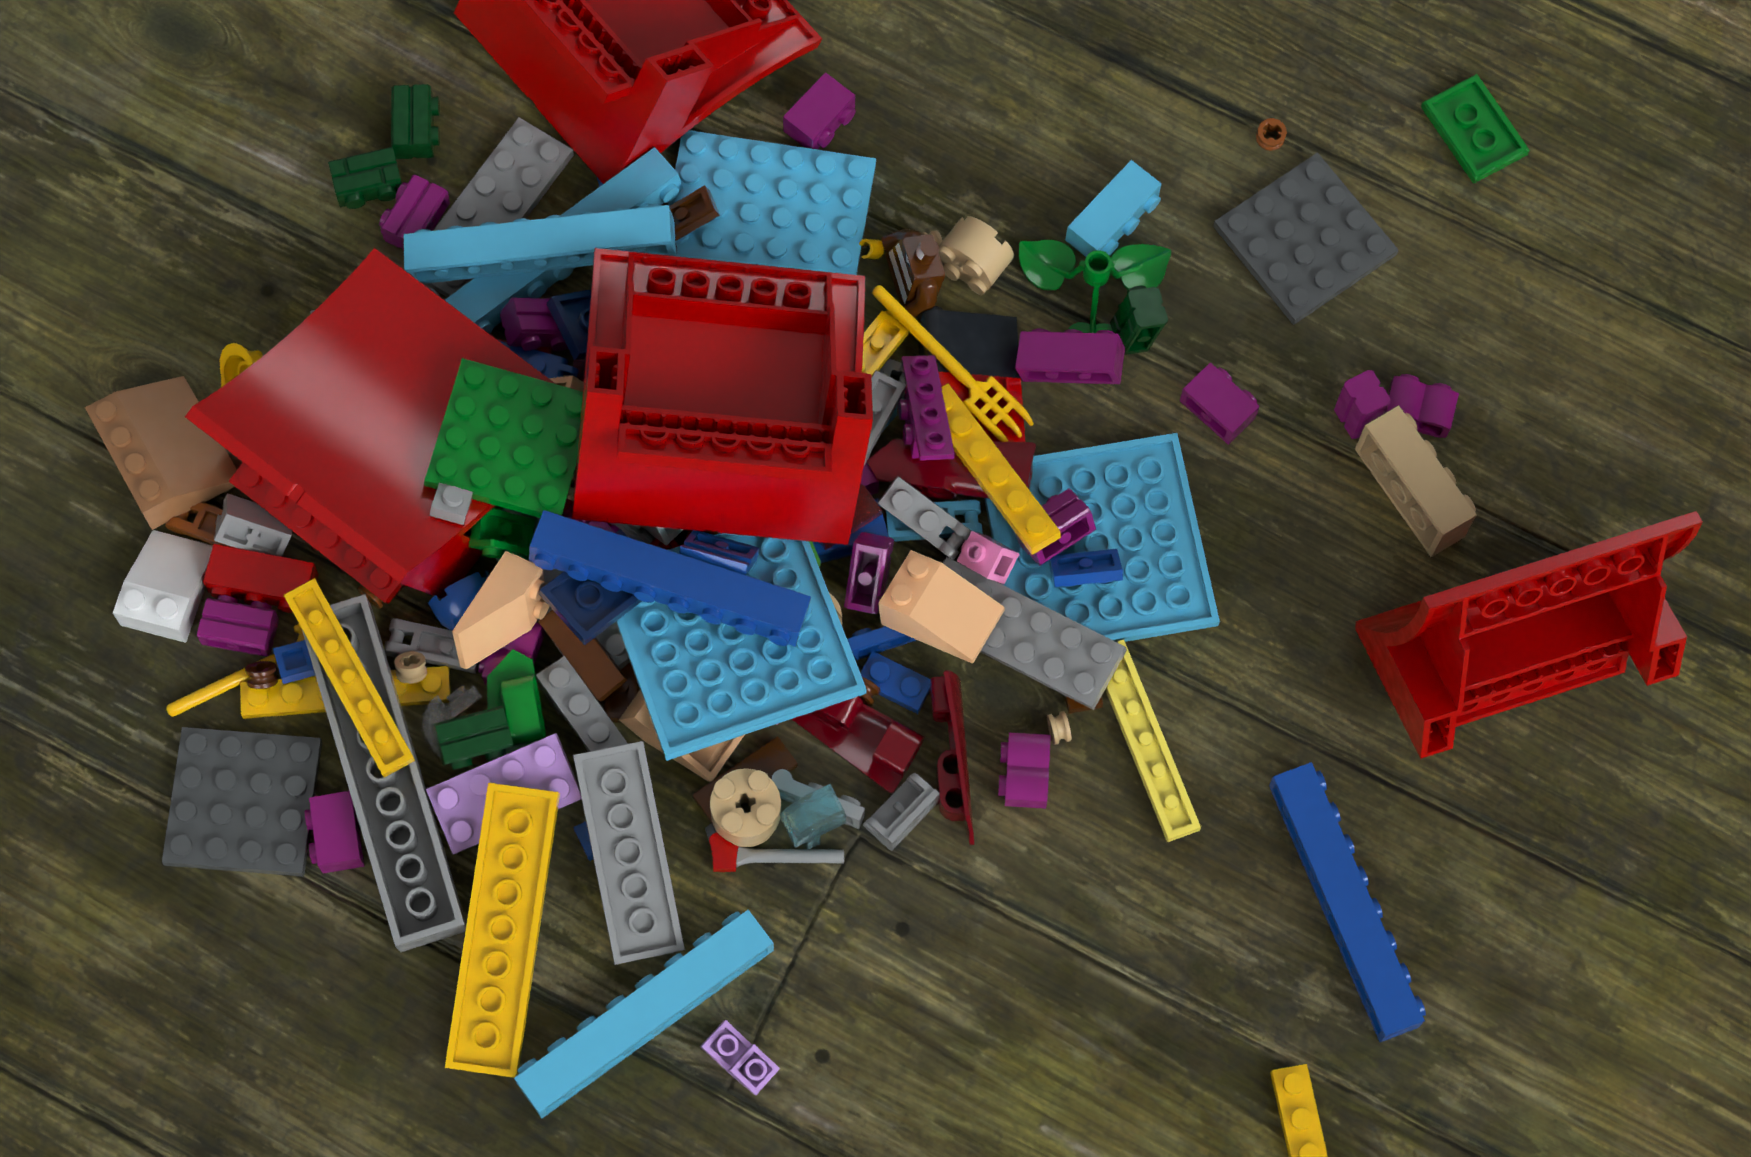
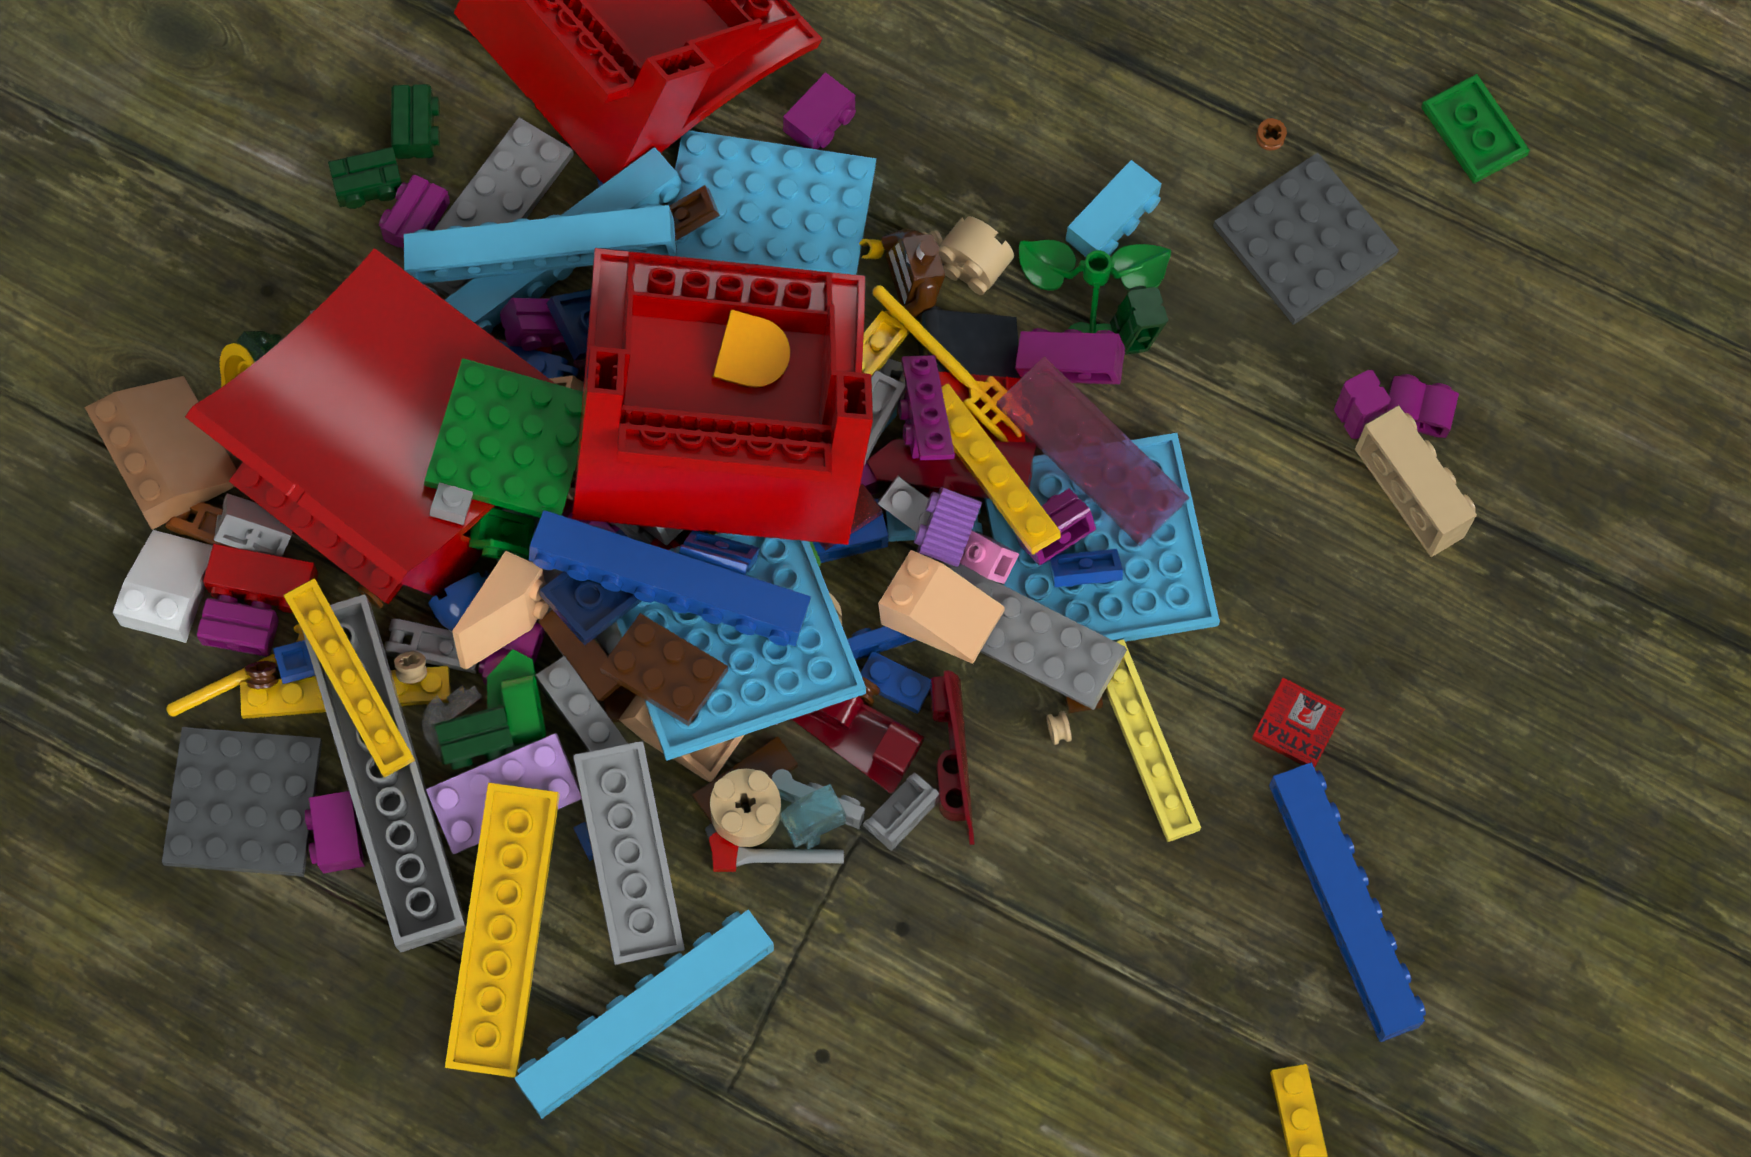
lavender slope [700,1020,780,1095] -> none
magenta brick [844,532,894,614] -> none
magenta brick [998,732,1051,809] -> none
magenta brick [1180,362,1260,445] -> none
red slope [1355,511,1703,759] -> none
none -> clear green plate [237,331,282,362]
none -> reddish brown plate [600,613,728,726]
none -> light orange tile [713,310,790,388]
none -> medium lavender brick [914,487,982,567]
none -> clear pink plate [996,356,1190,547]
none -> red tile [1251,678,1345,768]

